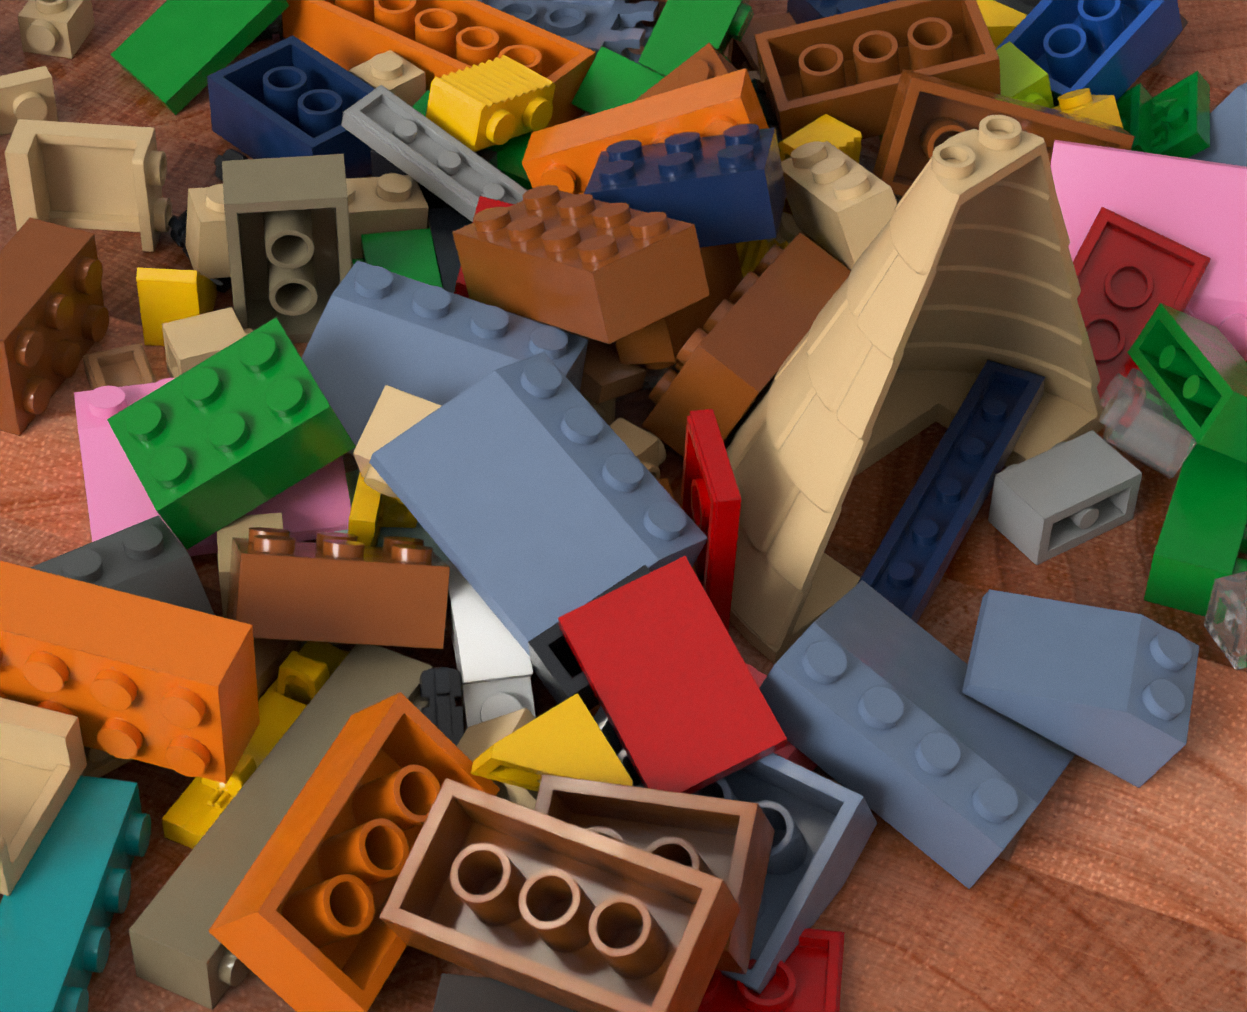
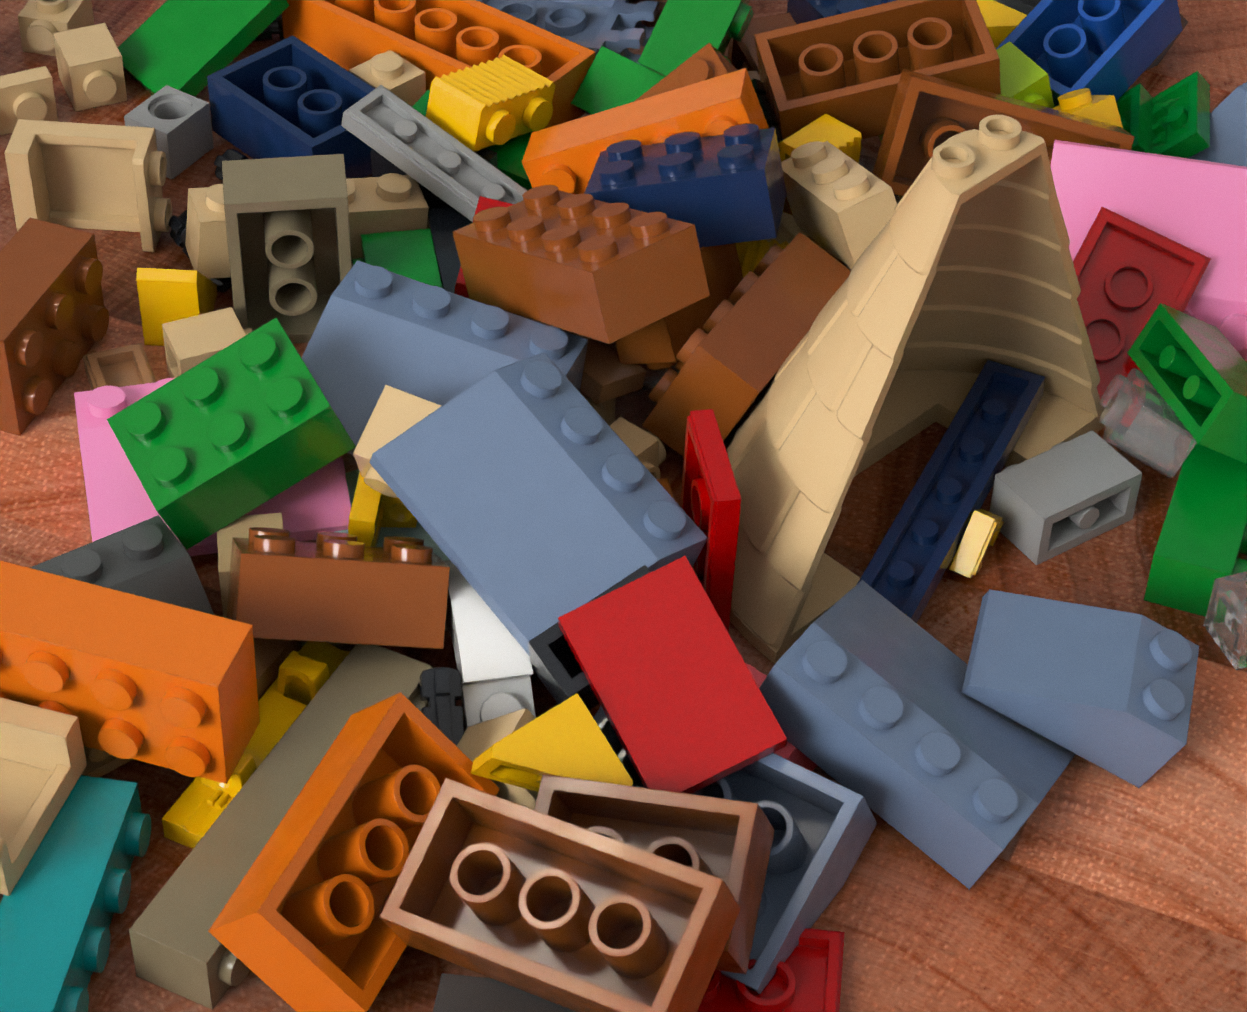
none -> tan brick [53,23,127,112]
none -> light grey brick [124,85,214,179]
none -> yellow tile [949,509,1004,578]

